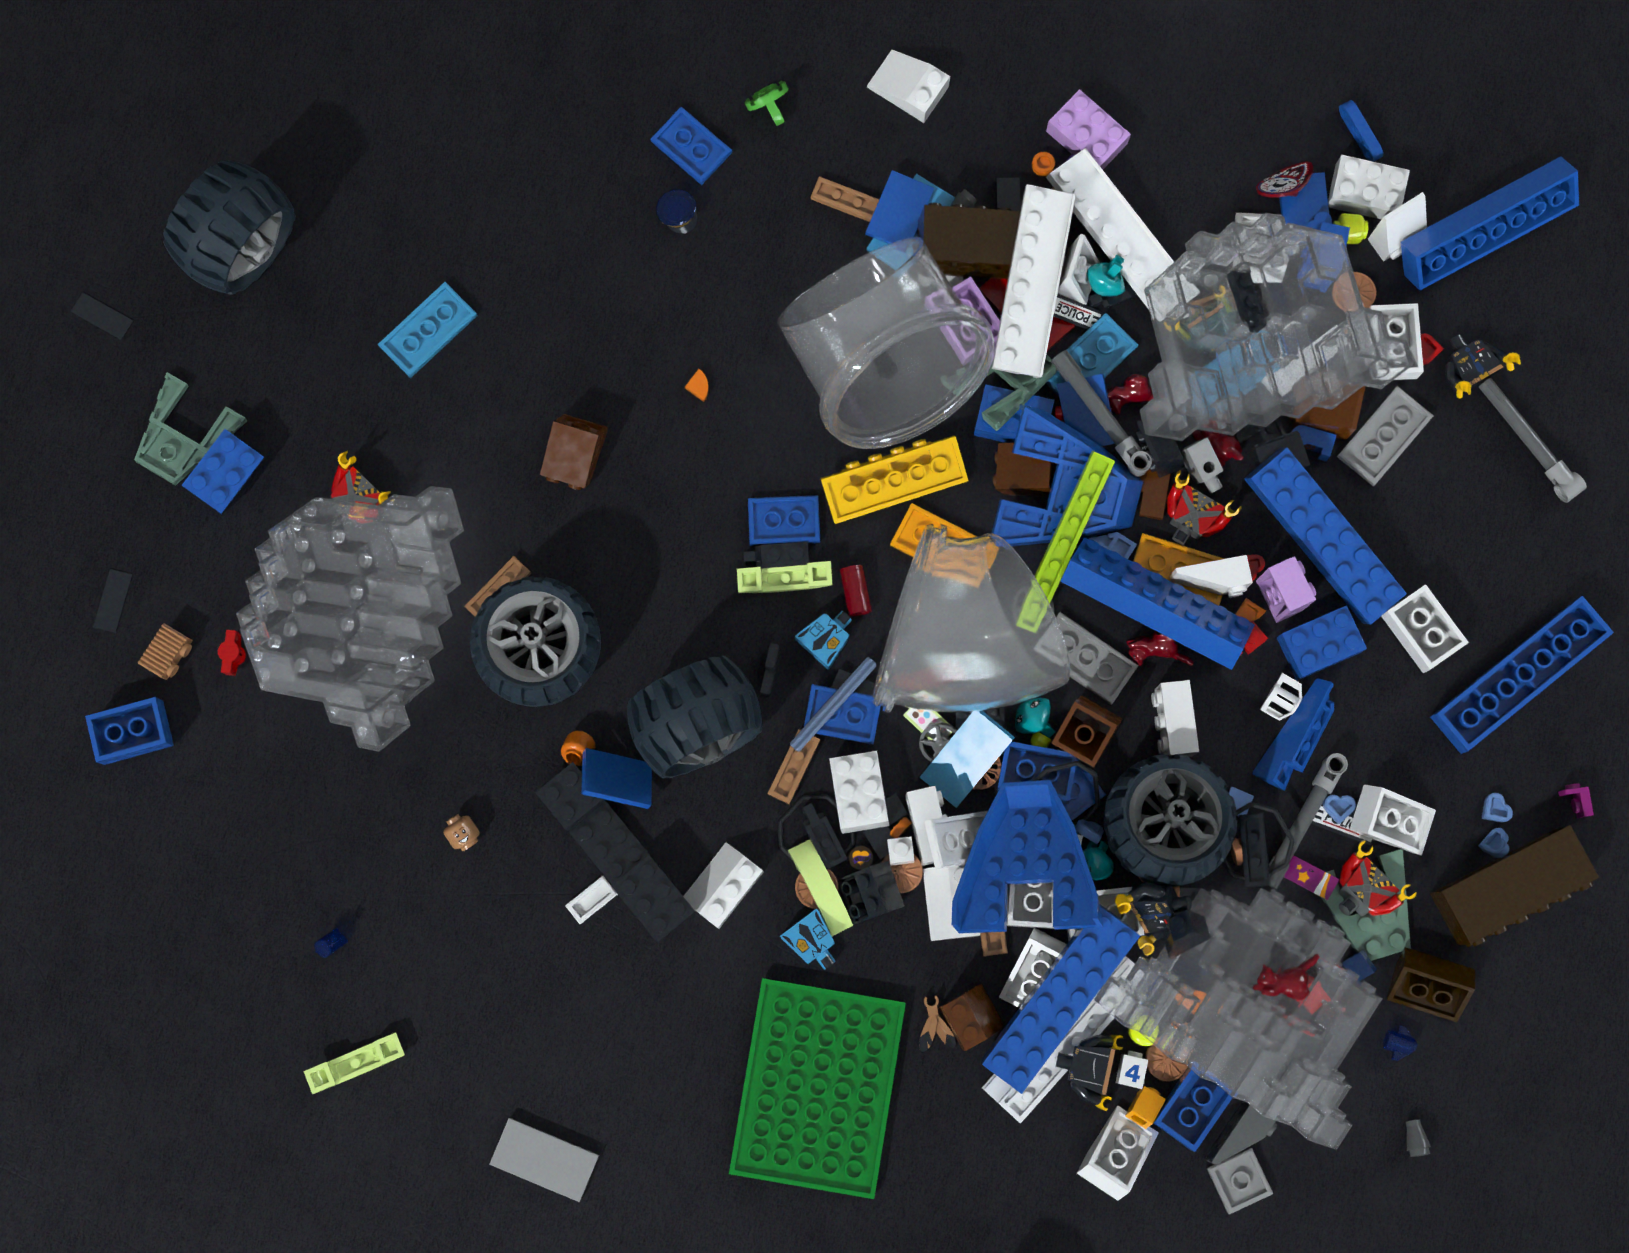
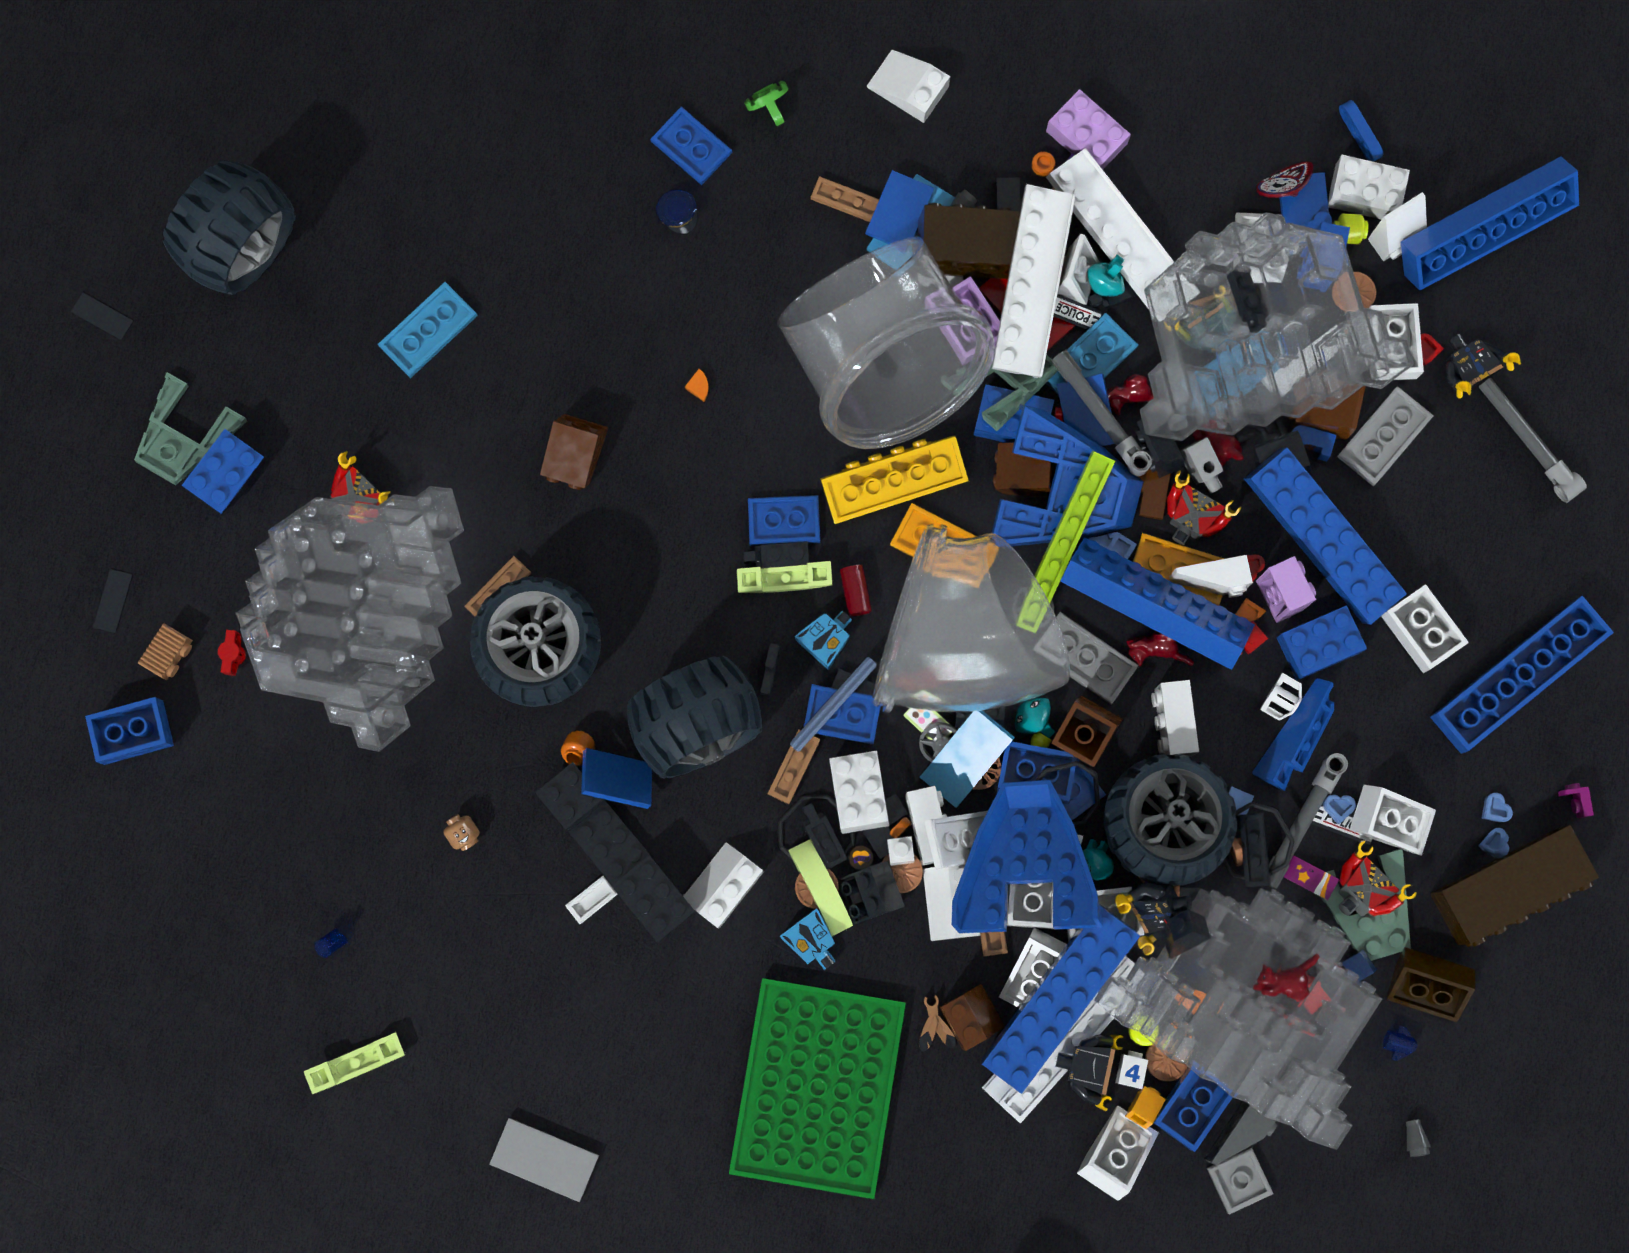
medium blue tile [1075,819,1104,844] -> none

